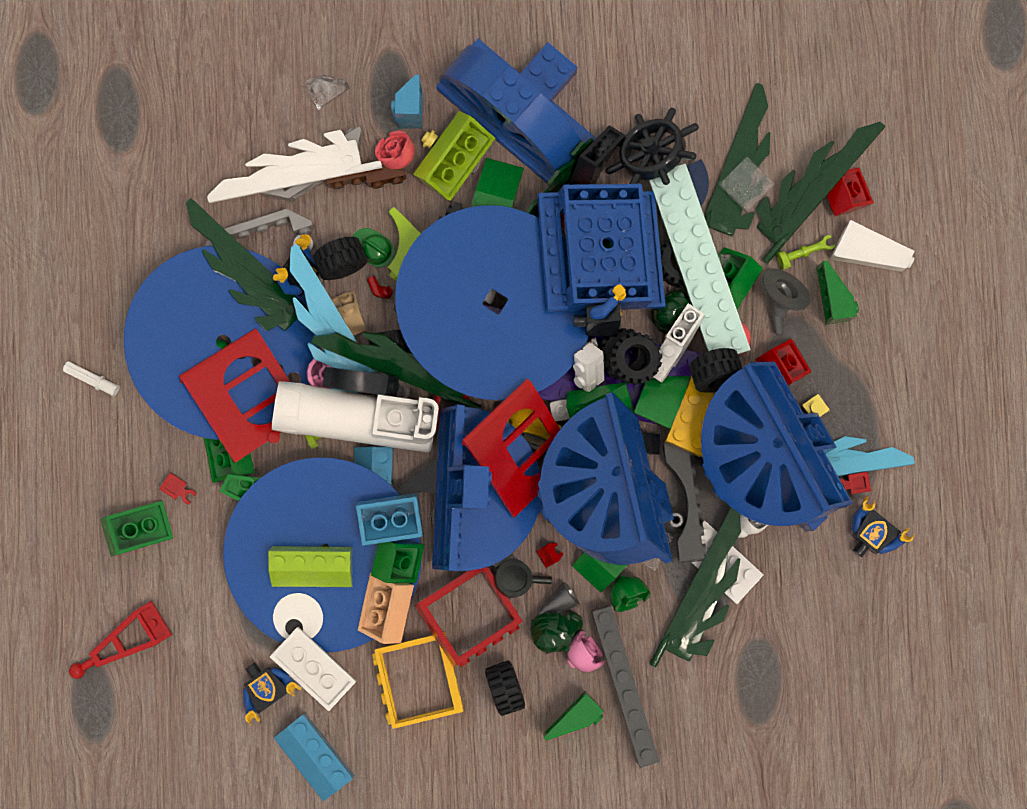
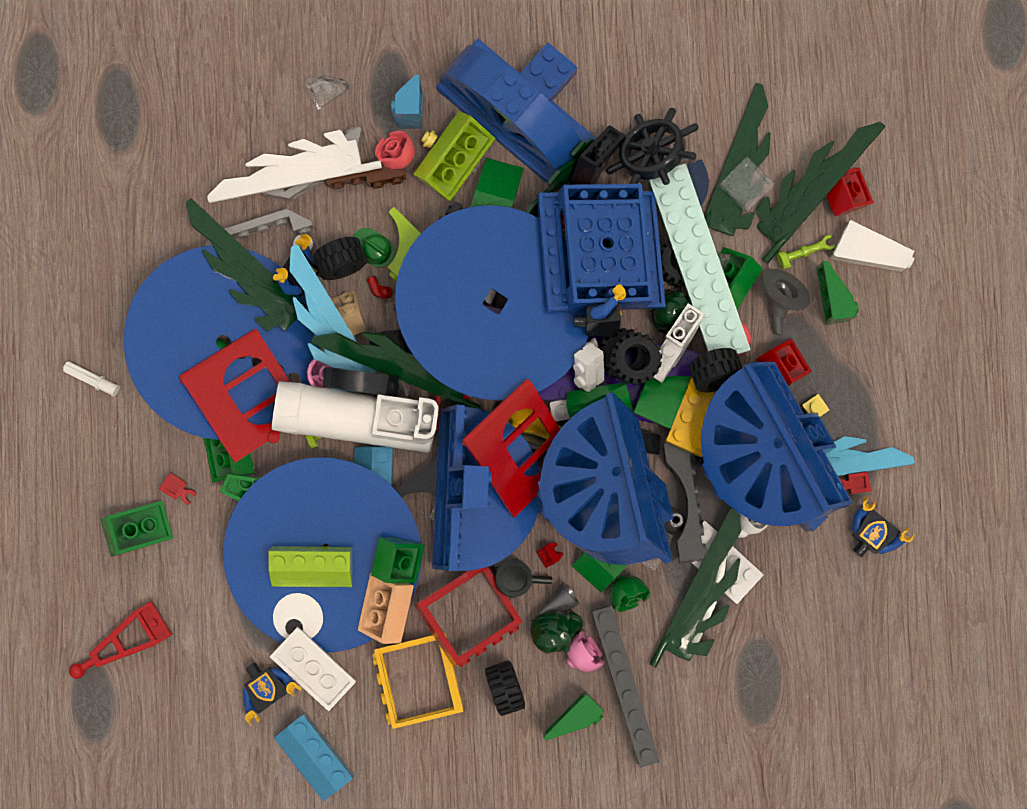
dark azure slope [356,493,423,546] -> none

